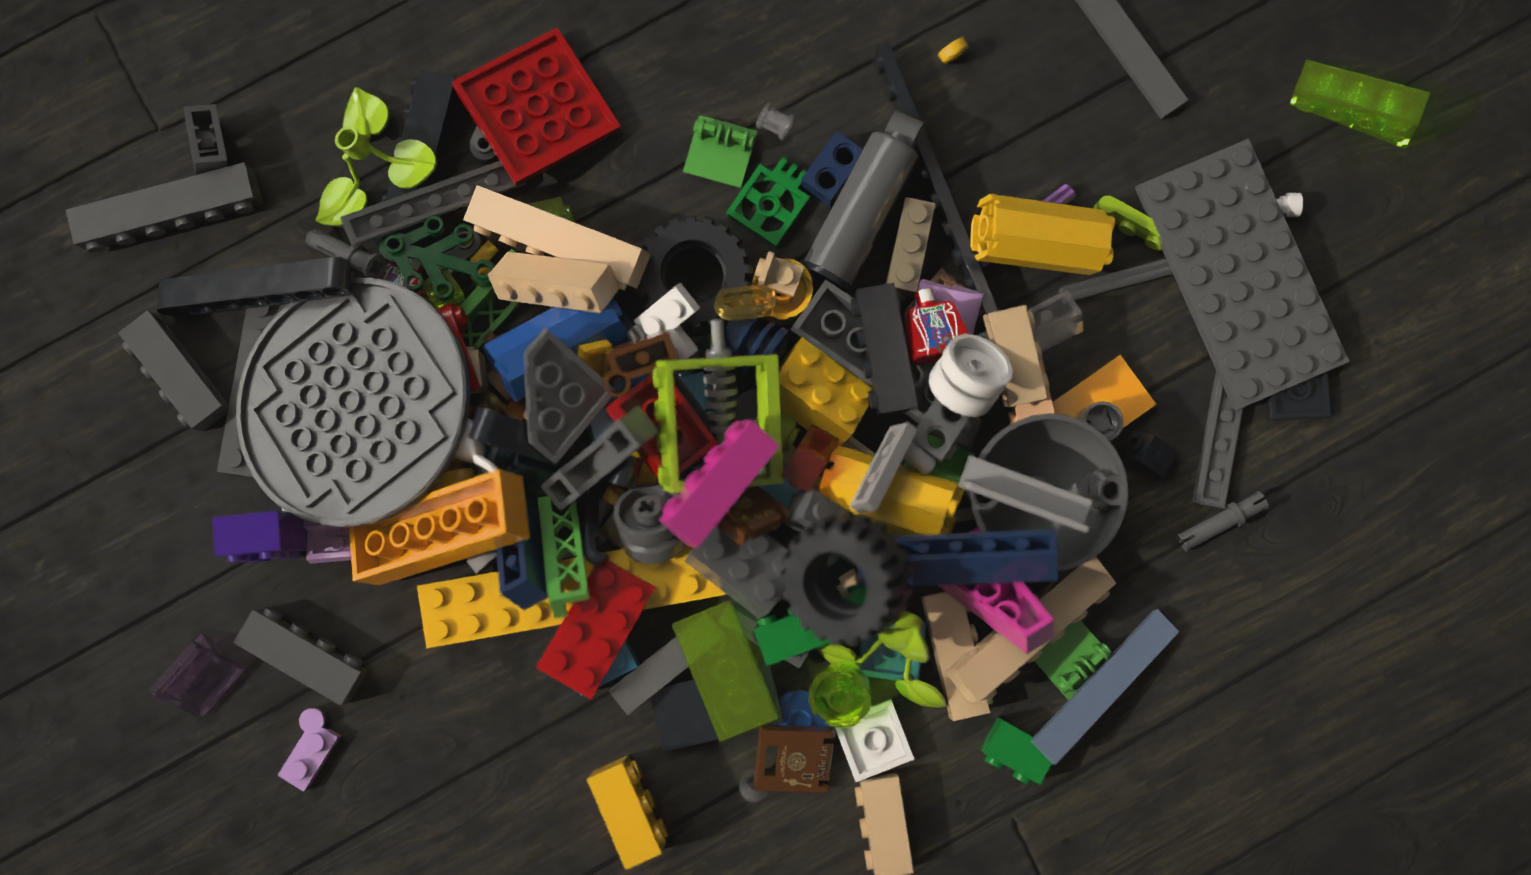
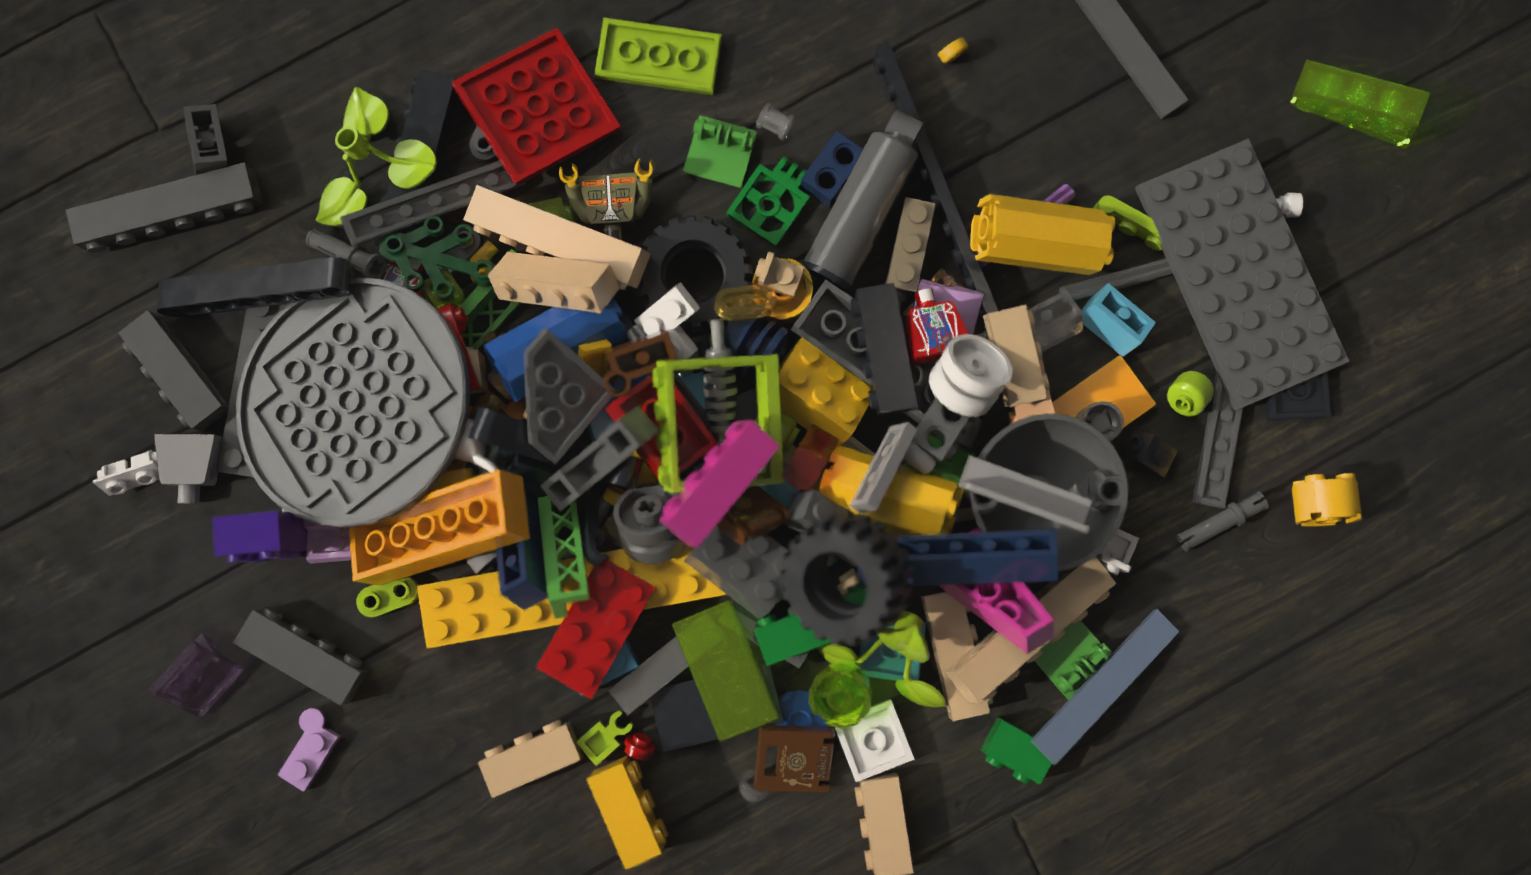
none -> white hinge [93,450,160,496]
none -> light grey torso [155,434,223,504]
none -> lime plate [356,576,419,617]
none -> tan brick [478,719,584,798]
none -> olive torso [559,159,655,241]
none -> lime plate [576,710,634,766]
none -> lime tile [595,18,722,95]
none -> red plate [624,733,655,760]
none -> medium azure brick [1076,283,1156,357]
none -> white bracket [1096,529,1139,576]
none -> lime head [1167,371,1214,417]
none -> yellow brick [1292,473,1362,527]

